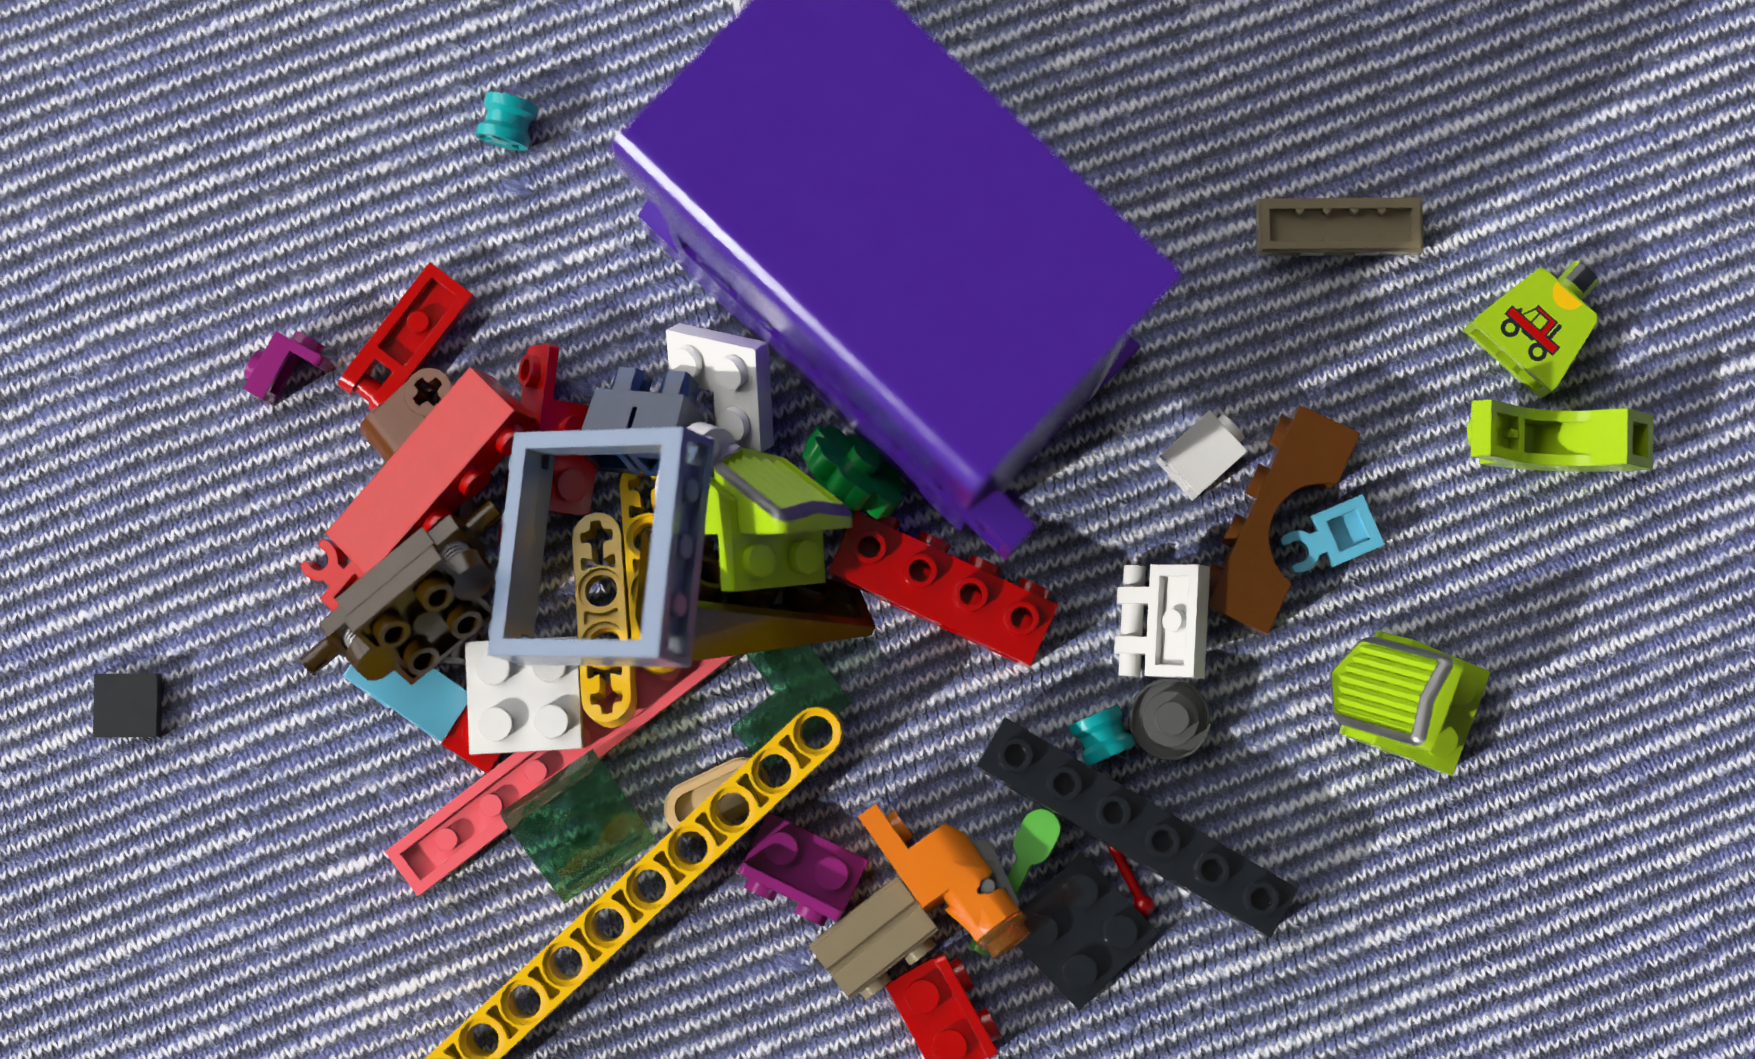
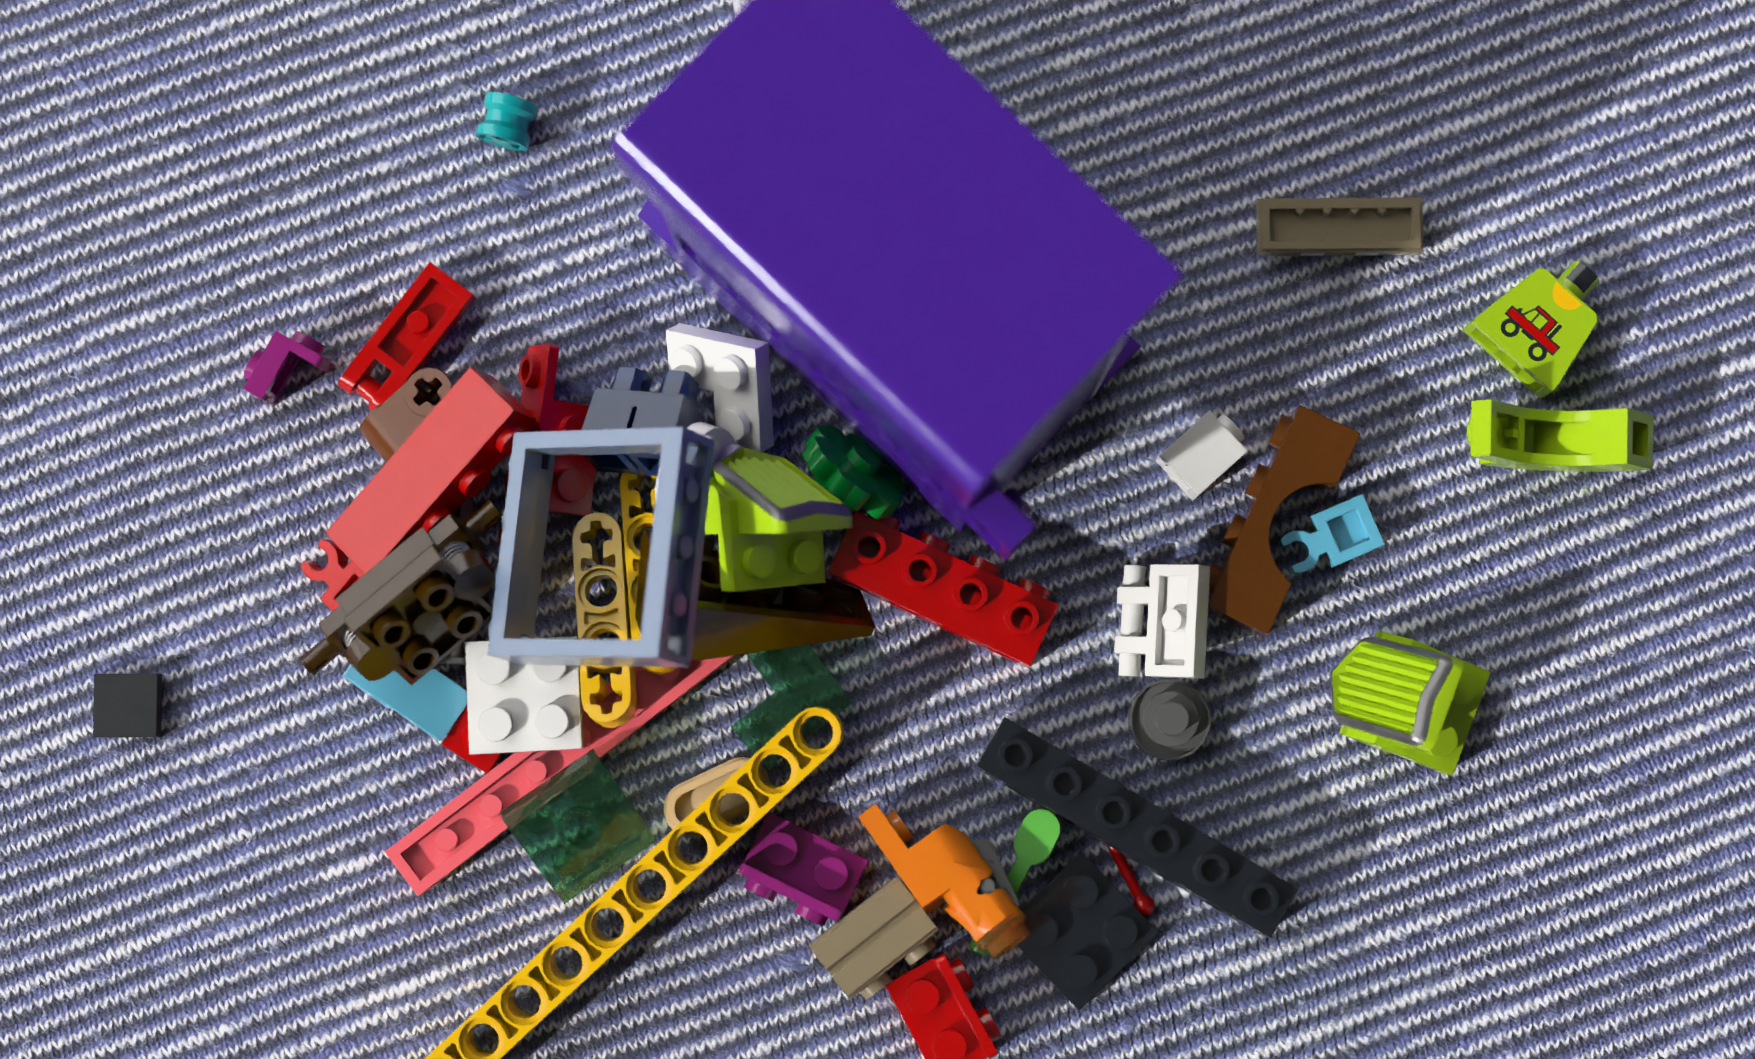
teal wheel [1068,704,1136,766] -> none

